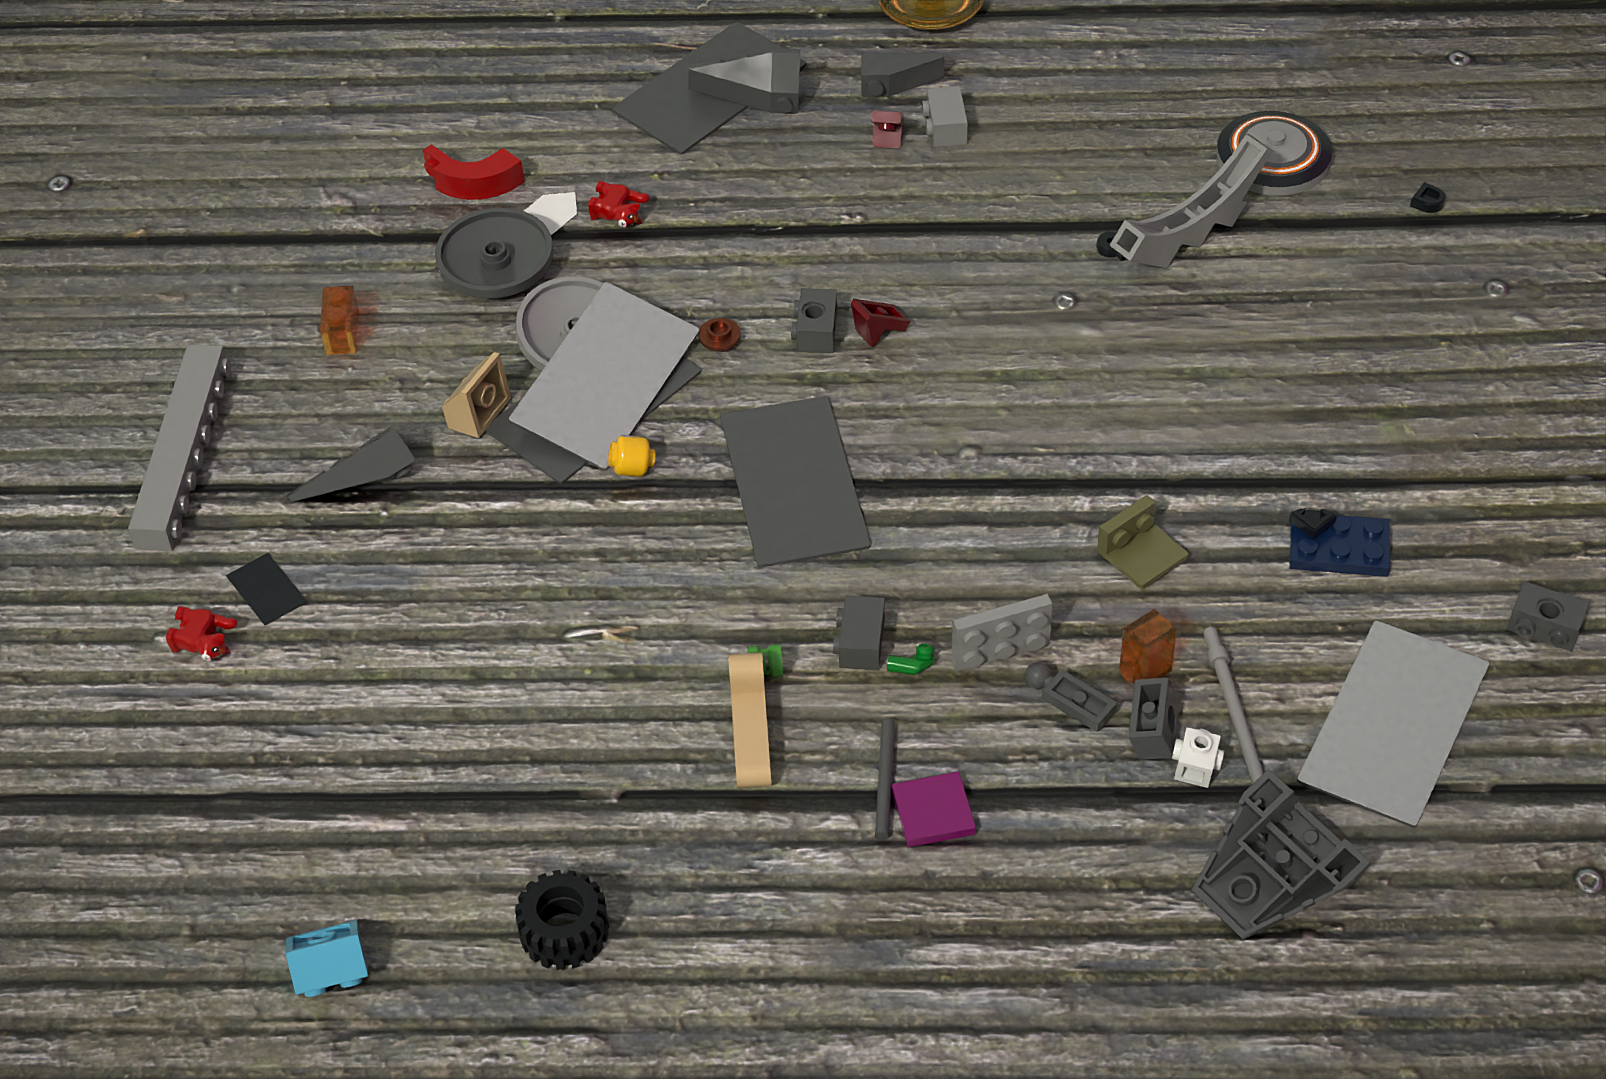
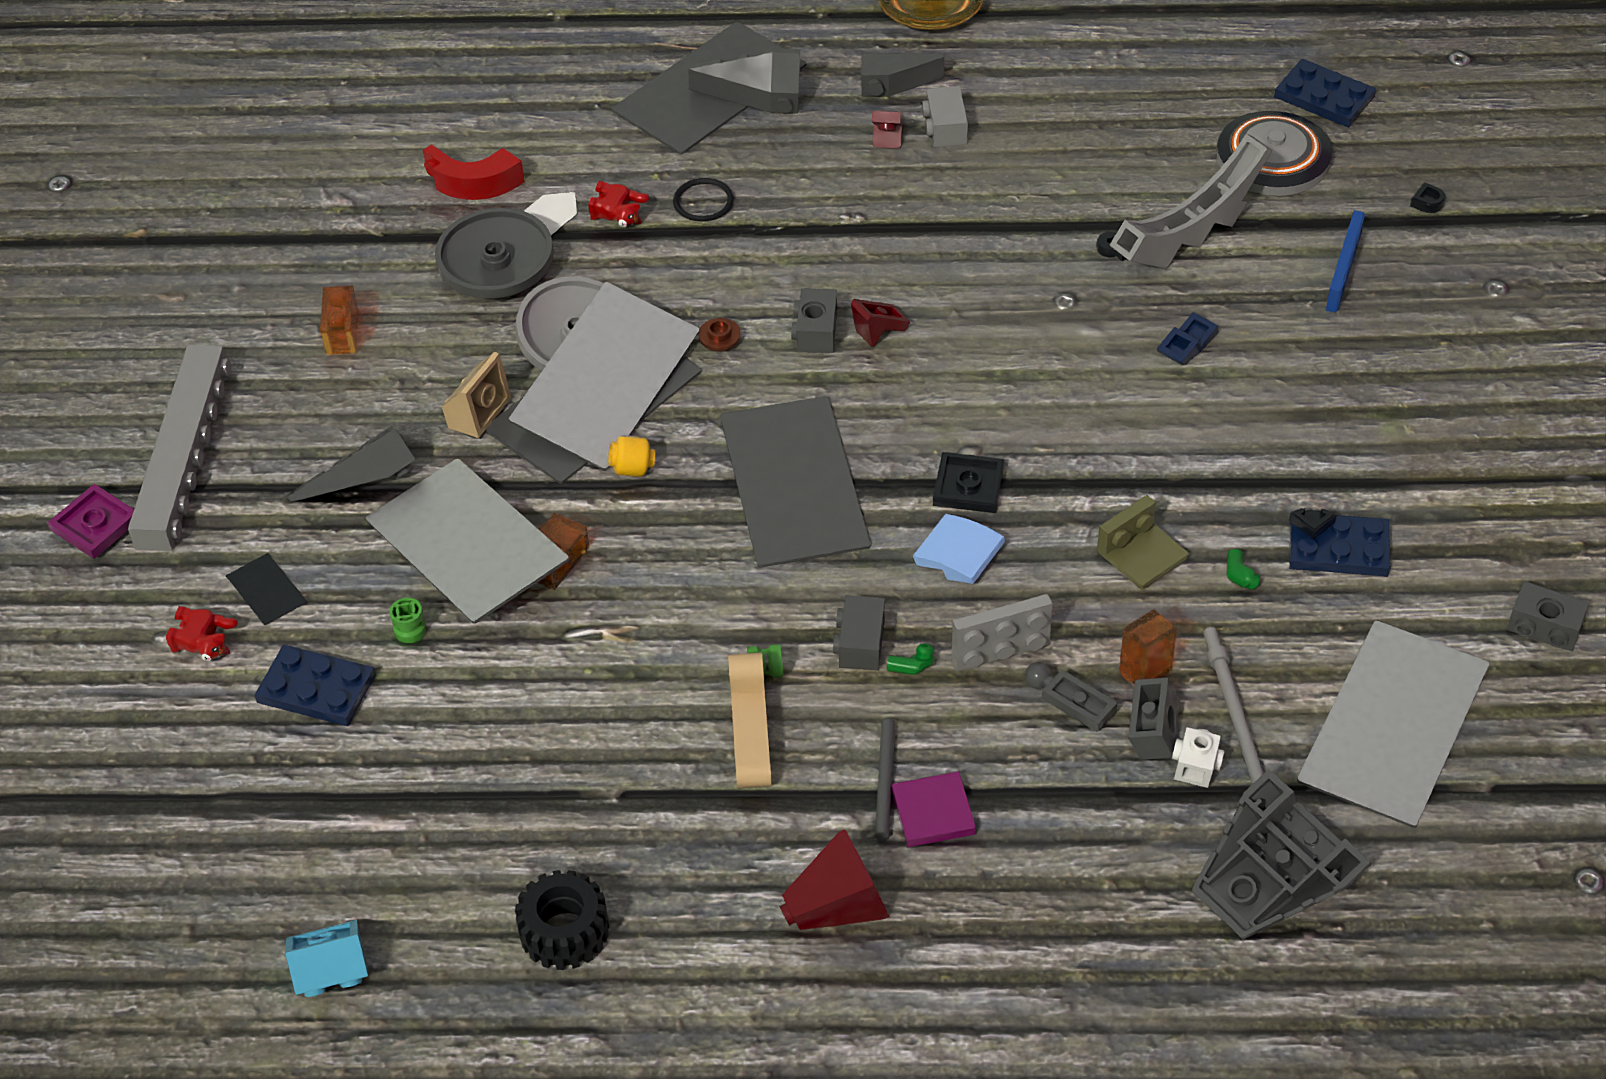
none -> magenta plate [47,484,134,559]
none -> dark blue plate [255,644,376,727]
none -> flat silver piece [366,459,569,624]
none -> bright green wheel [389,598,426,643]
none -> clear orange brick [537,512,590,591]
none -> black tyre [673,178,734,222]
none -> dark red slope [780,829,890,930]
none -> light blue slope [913,514,1005,584]
none -> black tile [933,452,1004,513]
none -> dark blue slope [1157,312,1219,365]
none -> green arm [1226,549,1261,590]
none -> dark blue plate [1274,59,1376,128]
none -> blue tile [1326,210,1365,313]

